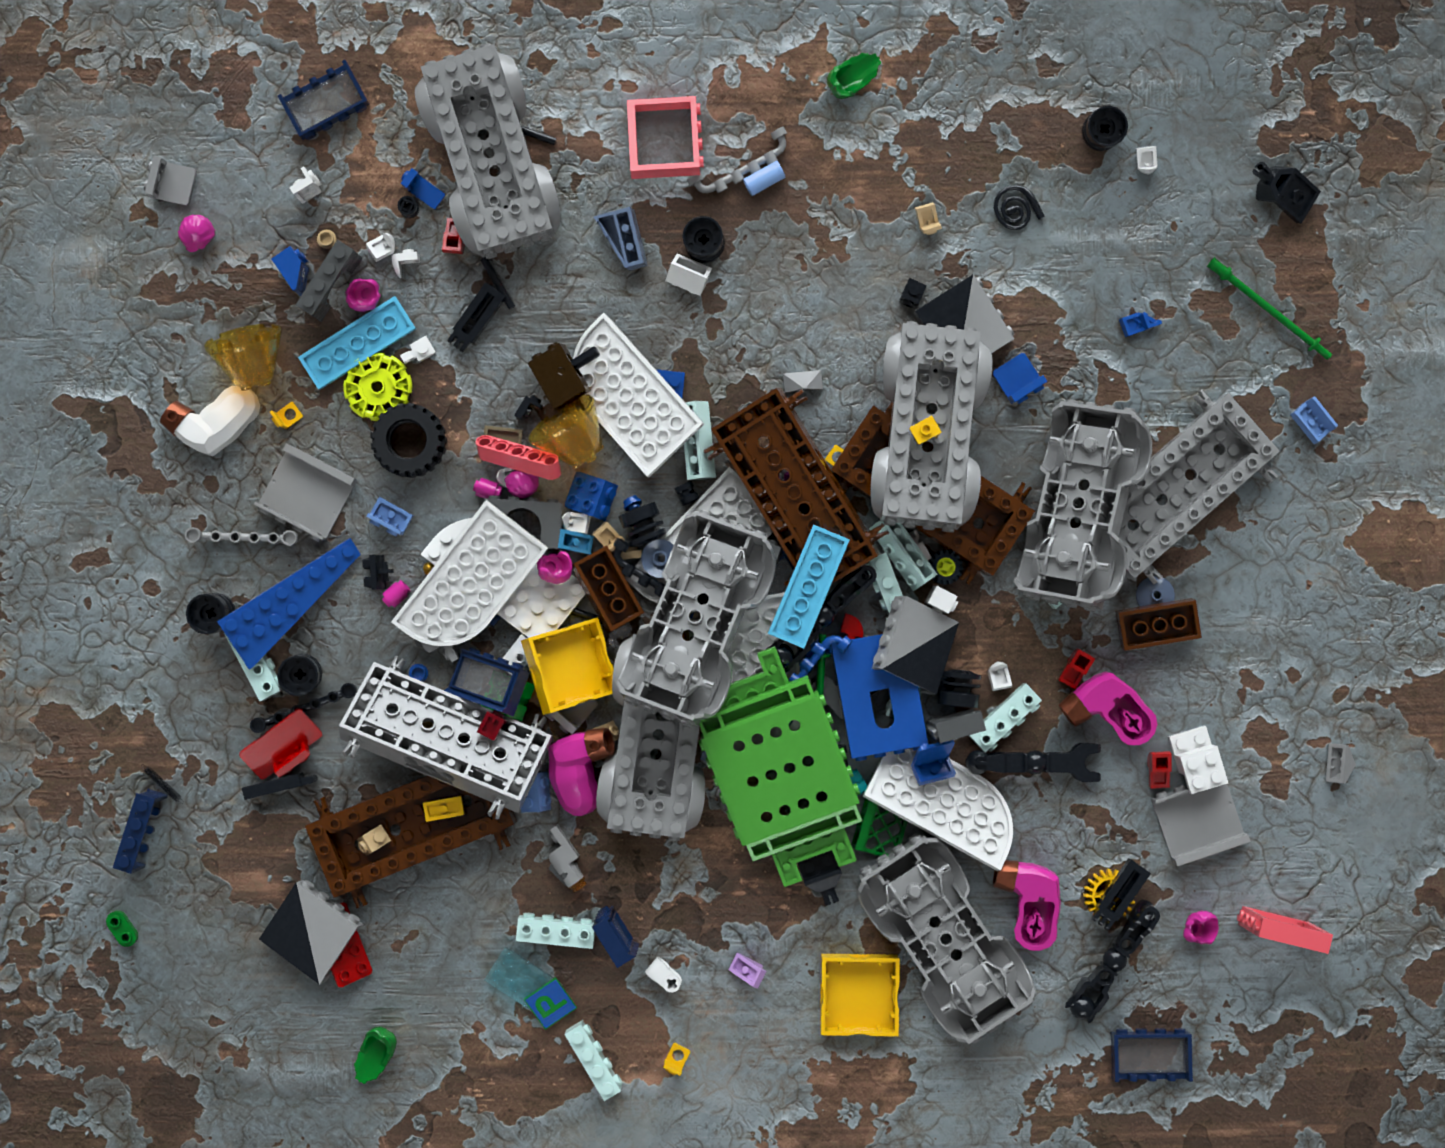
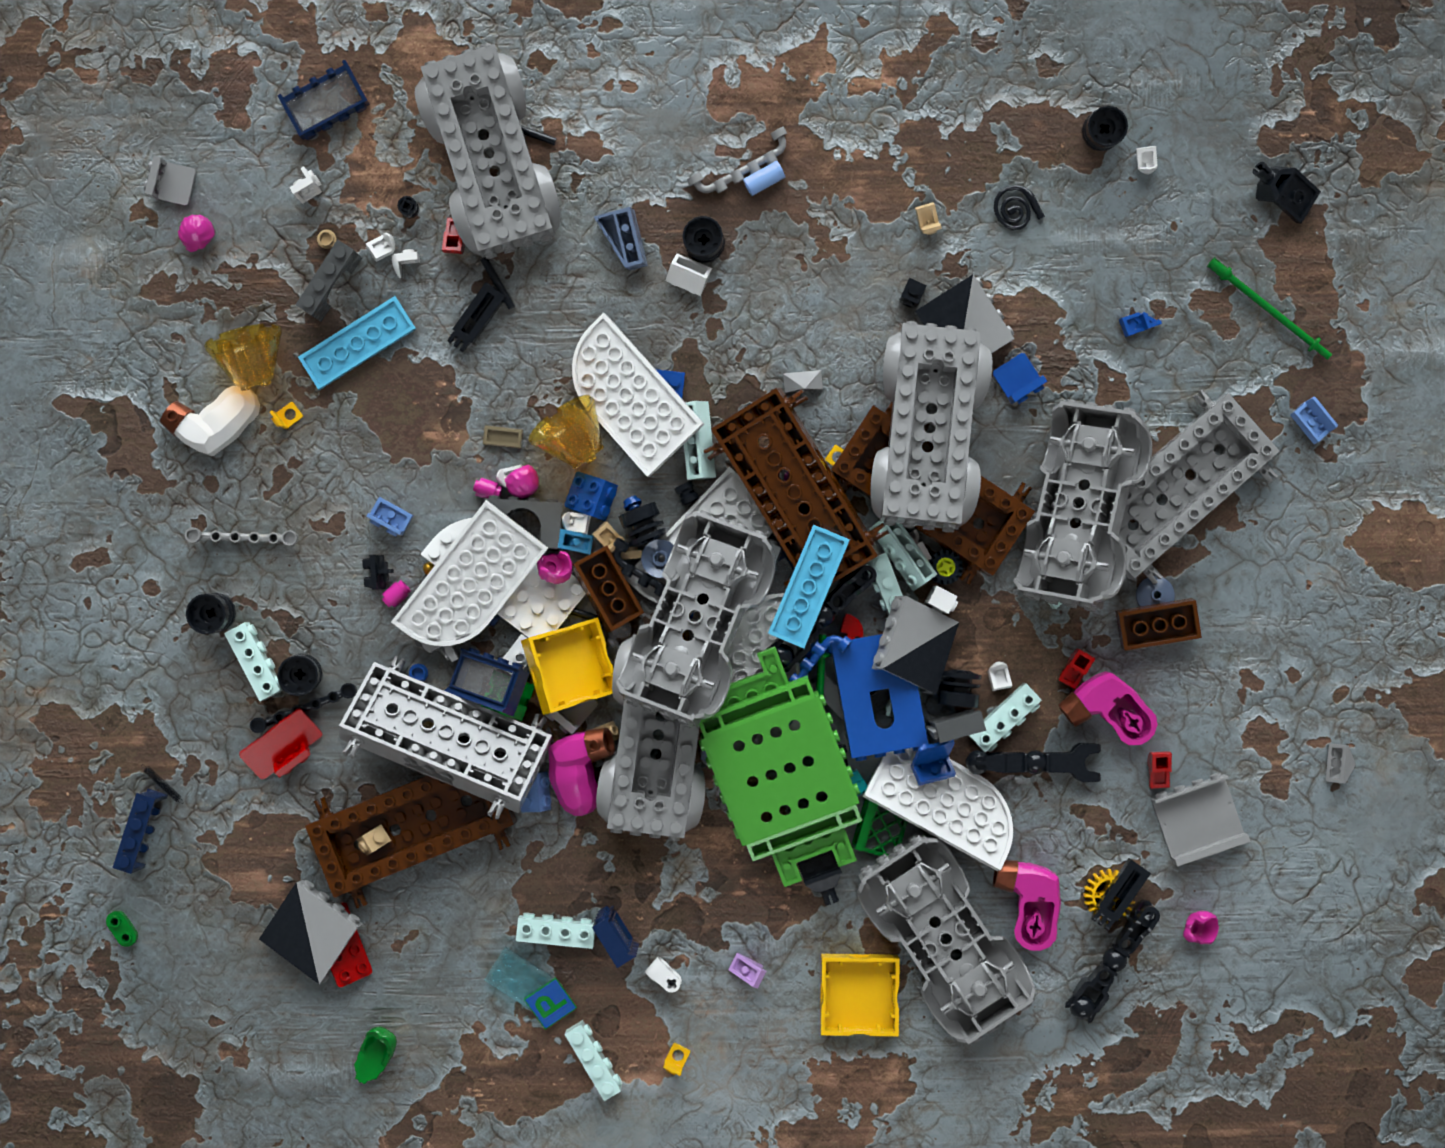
blue wing [217,538,361,670] -> none
black hinge [242,772,318,800] -> none
light grey panel [254,443,357,542] -> none
blue slope [271,246,309,296] -> none
neon yellow plate [343,353,412,421] -> none
dark pink hair [345,278,381,312] -> none
black tyre [370,403,447,478] -> none
white plate [400,336,436,364] -> none
blue bracket [401,168,445,210] -> none
yellow plate [423,795,465,822] -> none
coral beam [476,435,561,480] -> none
dark red bracket [477,710,507,741] -> none
black bracket [514,395,543,420] -> none
dark brown piece [528,342,600,410] -> none
light grey plate [549,824,587,893] -> none
coral window [627,96,704,179] -> none
green hair [826,53,881,99] -> none
yellow bracket [909,416,942,445] -> none
window [1110,1028,1193,1082] -> none
white bracket [1168,726,1228,794] -> none
coral window [1237,906,1333,954] -> none

